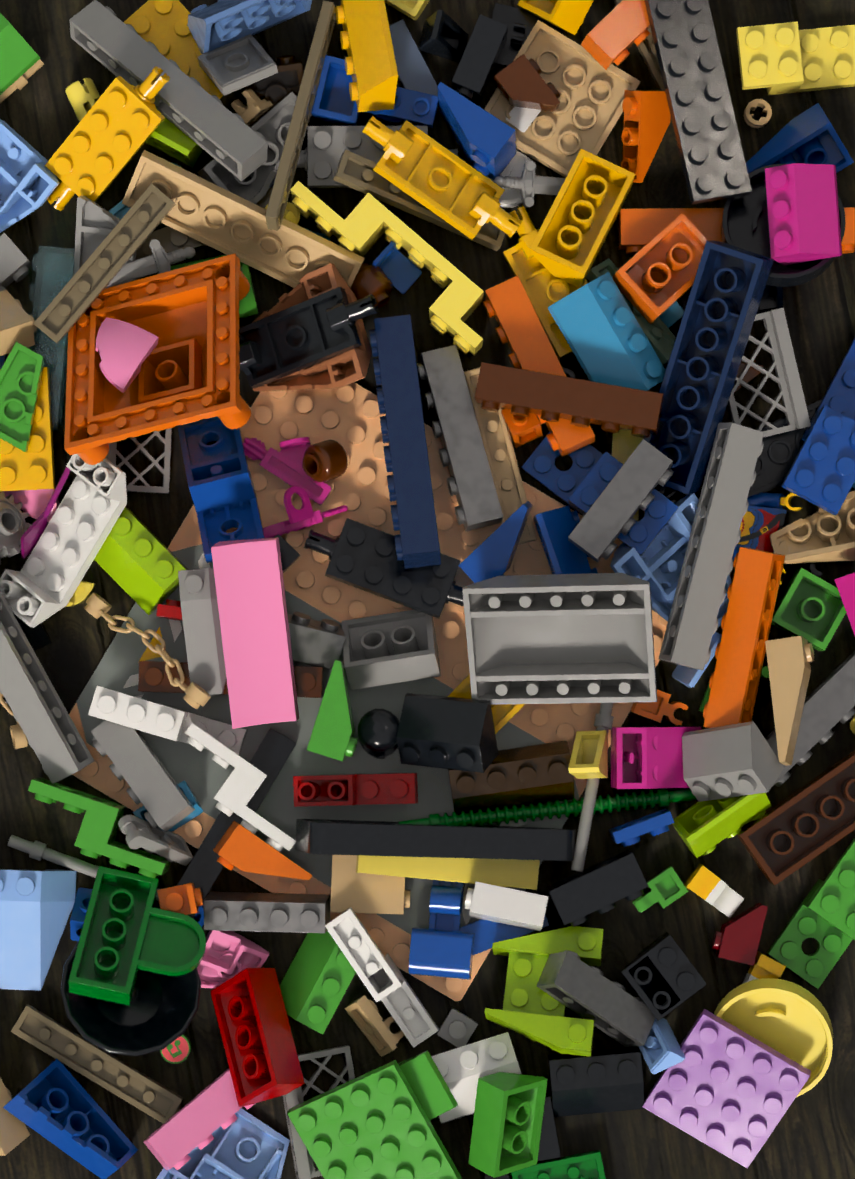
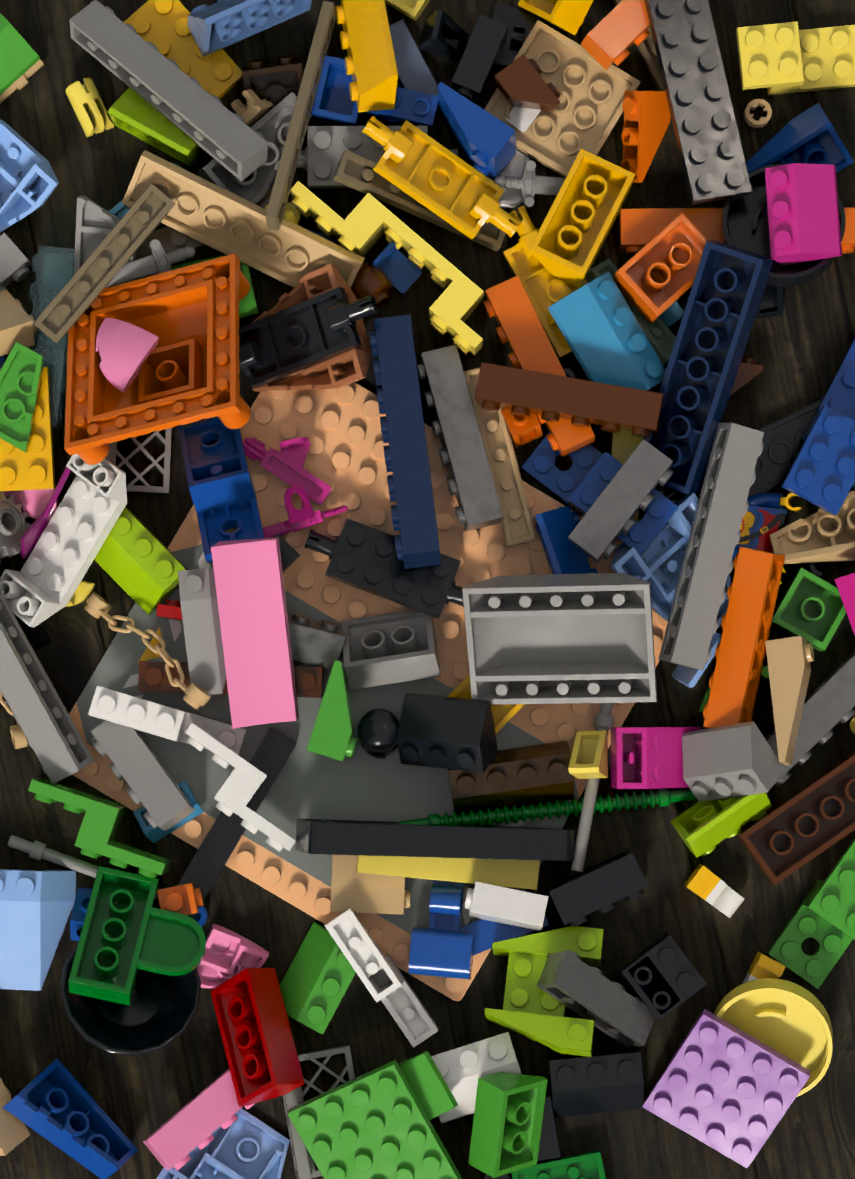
dark tan plate [11,1004,183,1124] -> none
yellow plate [45,66,170,211] -> none
light grey plate [118,815,194,866] -> none
coral tile [160,1034,191,1064] -> none
light grey tile [197,34,278,96] -> none
flat silver brick [204,892,330,933] -> none
orange slope [213,821,312,880] -> none
red slope [293,773,418,807] -> none
reddish brown head [303,440,348,482] -> none
tan plate [344,995,405,1057] -> none
light grey plate [437,1007,478,1048] -> none
blue slope [458,501,532,583] -> none
blue plate [609,809,675,847] -> none
orange plate [630,689,688,725] -> none
bright green plate [632,866,689,913] -> none
light blue slope [638,1017,686,1075] -> none
dark red slope [712,903,768,966] -> none
light grey fence [728,307,811,437] -> none

